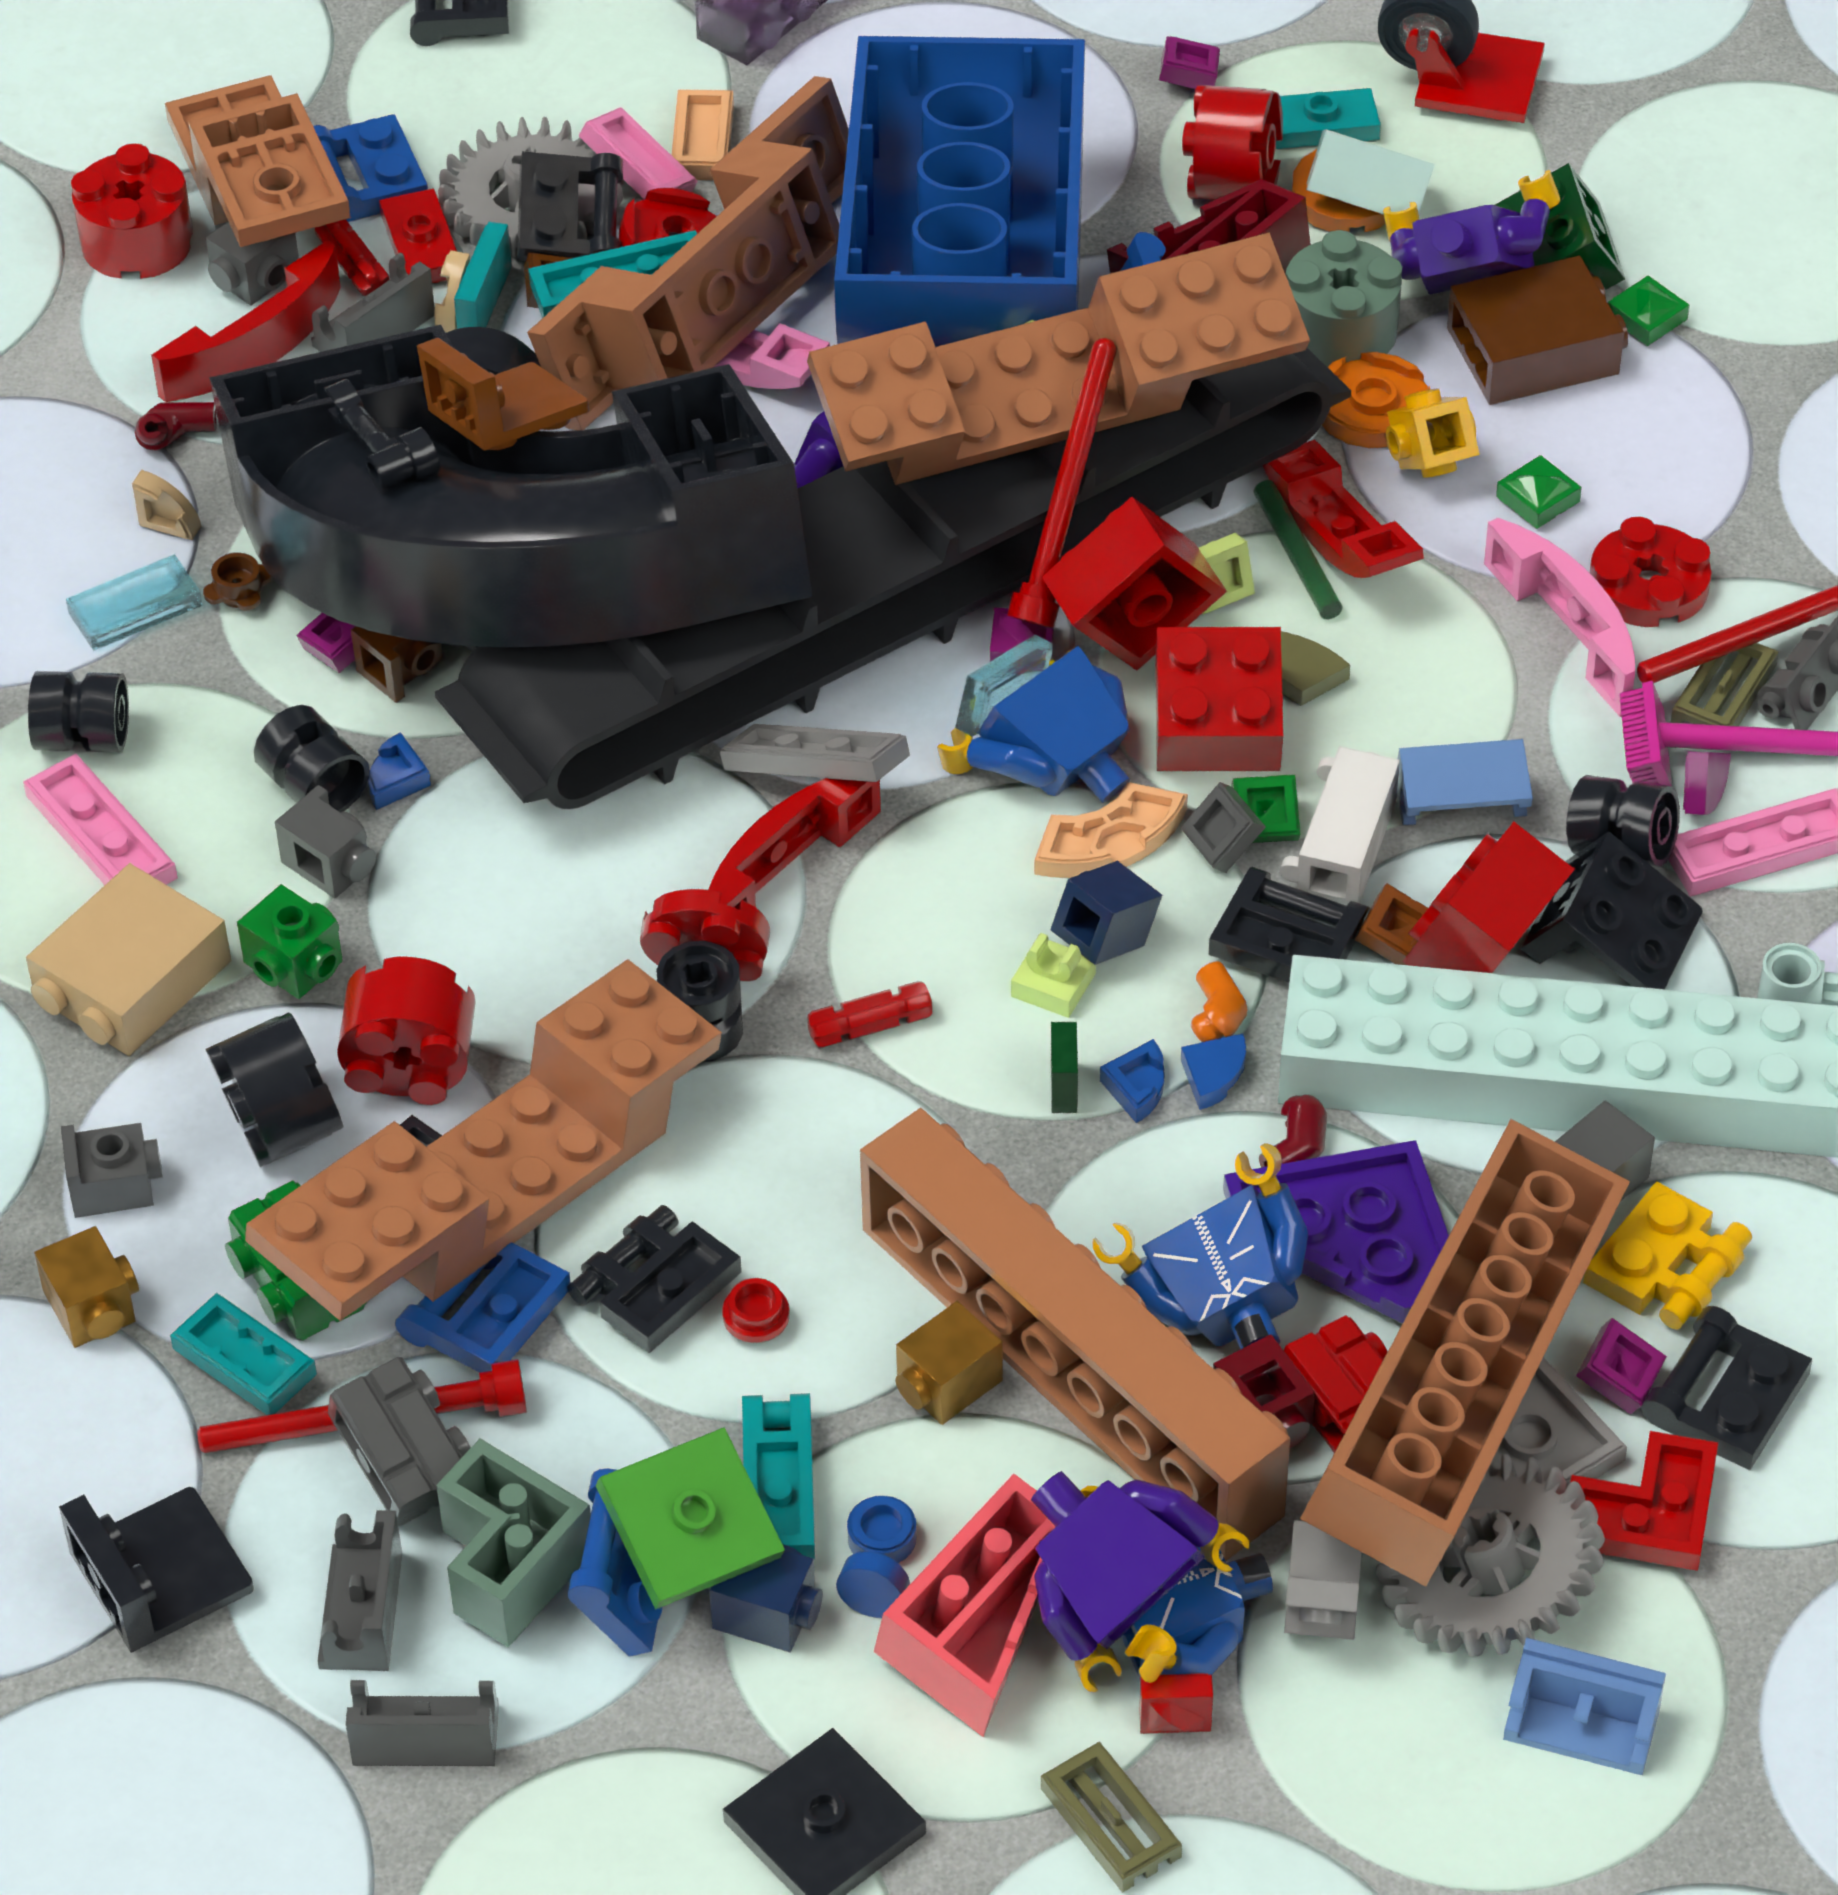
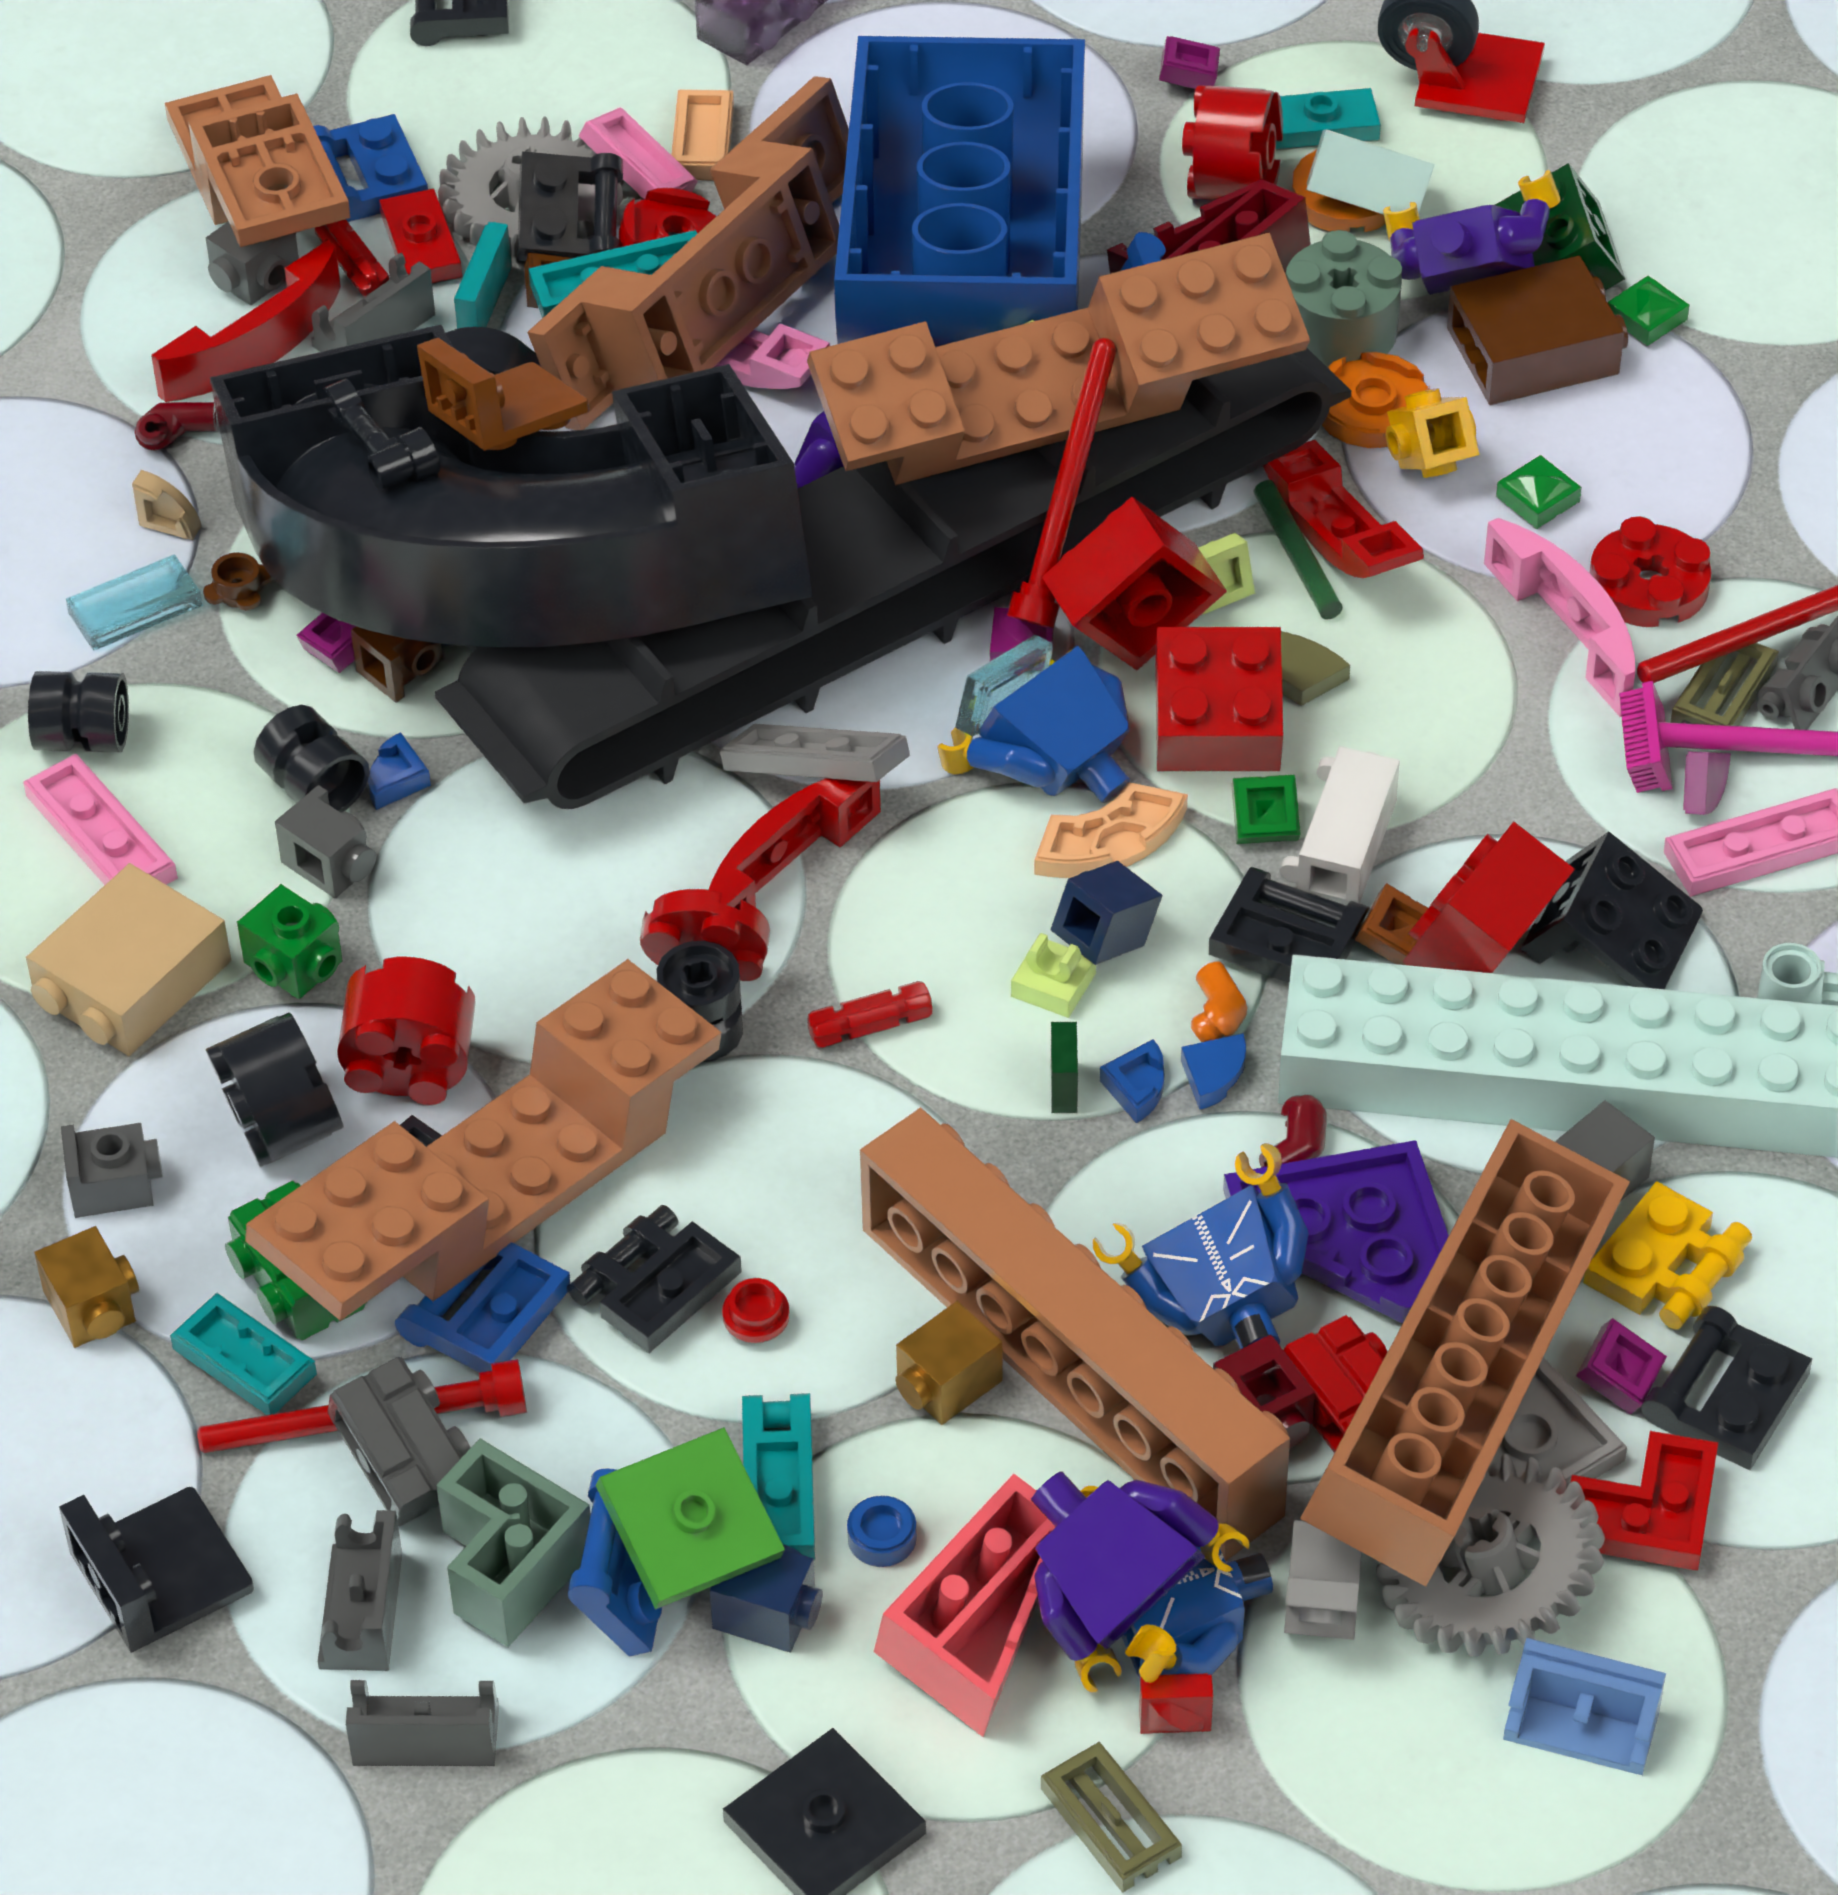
red brick [71,143,193,279] -> none
tan tile [434,250,470,332] -> none
blue tile [836,1551,910,1618] -> none
dark grey tile [1181,782,1266,873] -> none
medium blue hinge [1397,739,1533,825] -> none
black wheel [1566,775,1680,867] -> none

